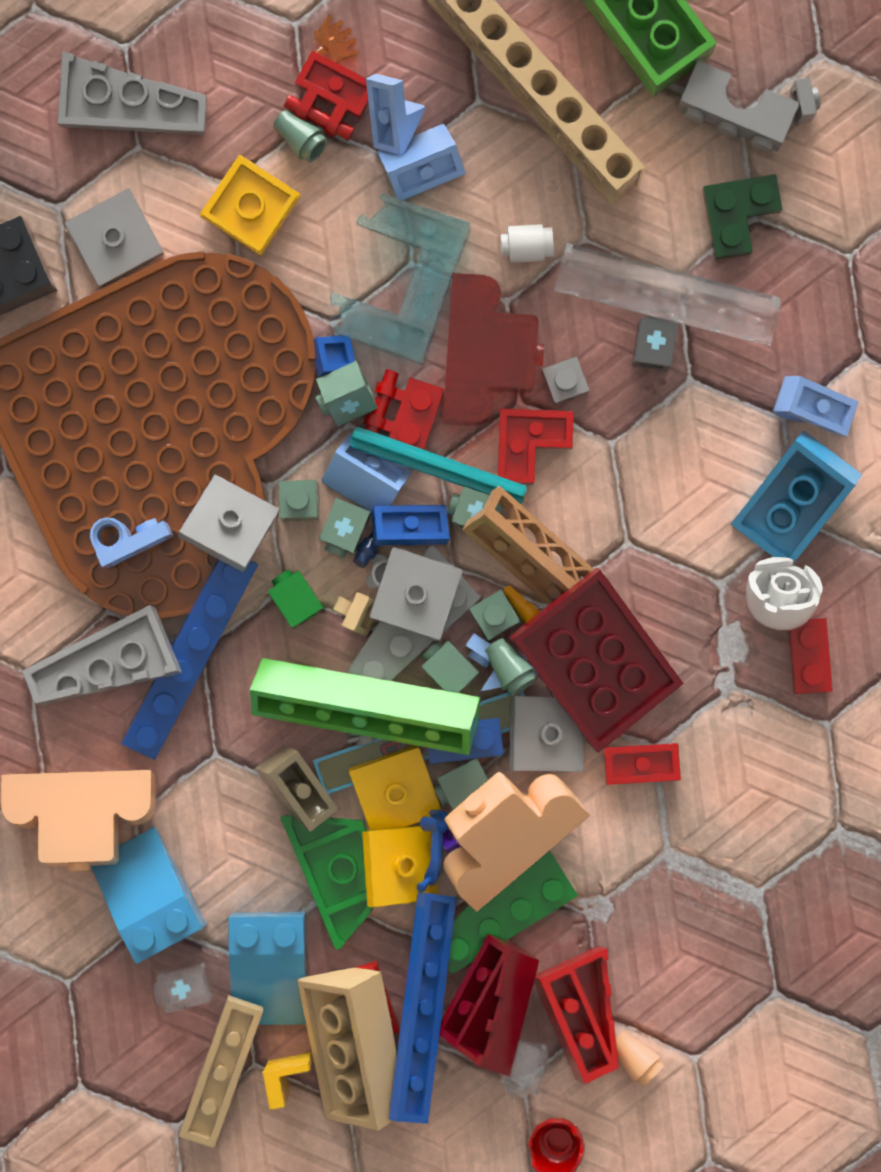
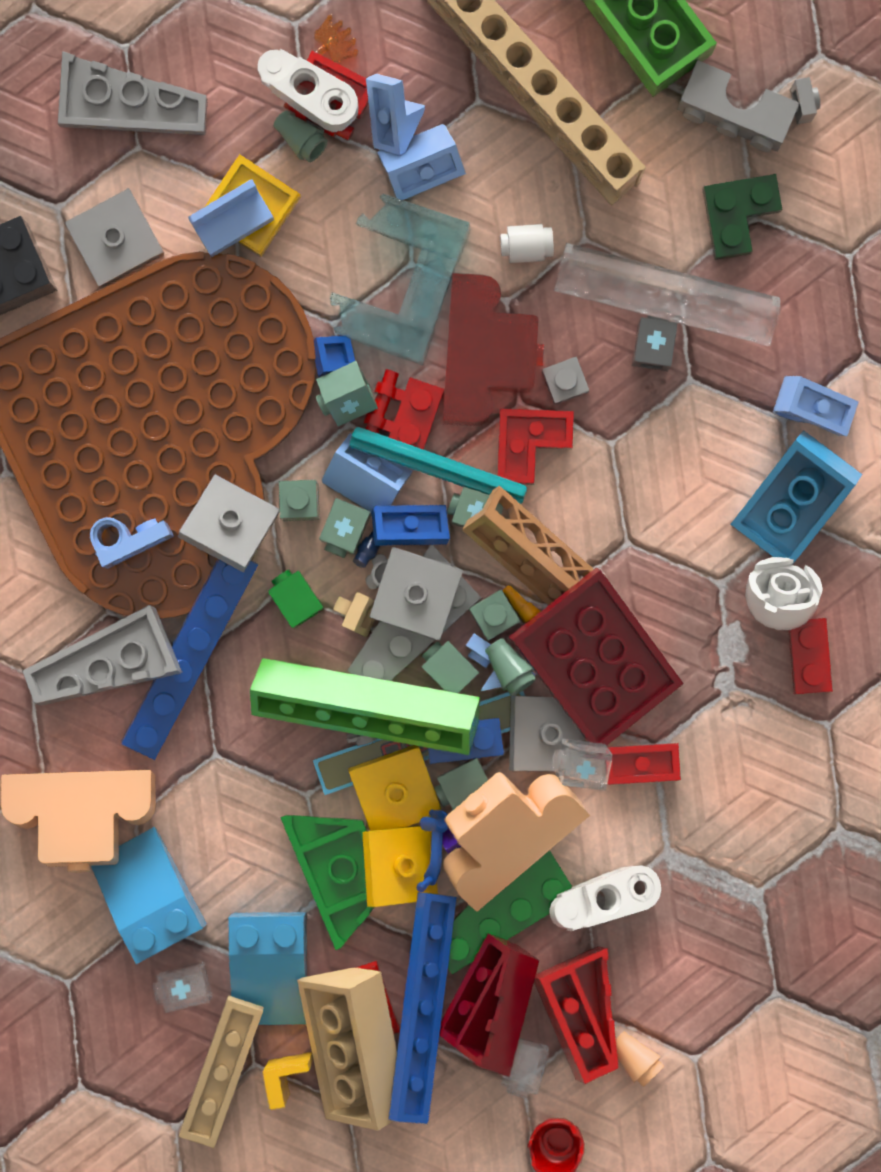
dark tan slope [255,746,339,832] -> none
none -> light blue panel [188,179,275,257]
none -> white piece [258,49,359,132]
none -> white piece [549,865,661,931]
none -> clear brick [552,738,613,791]

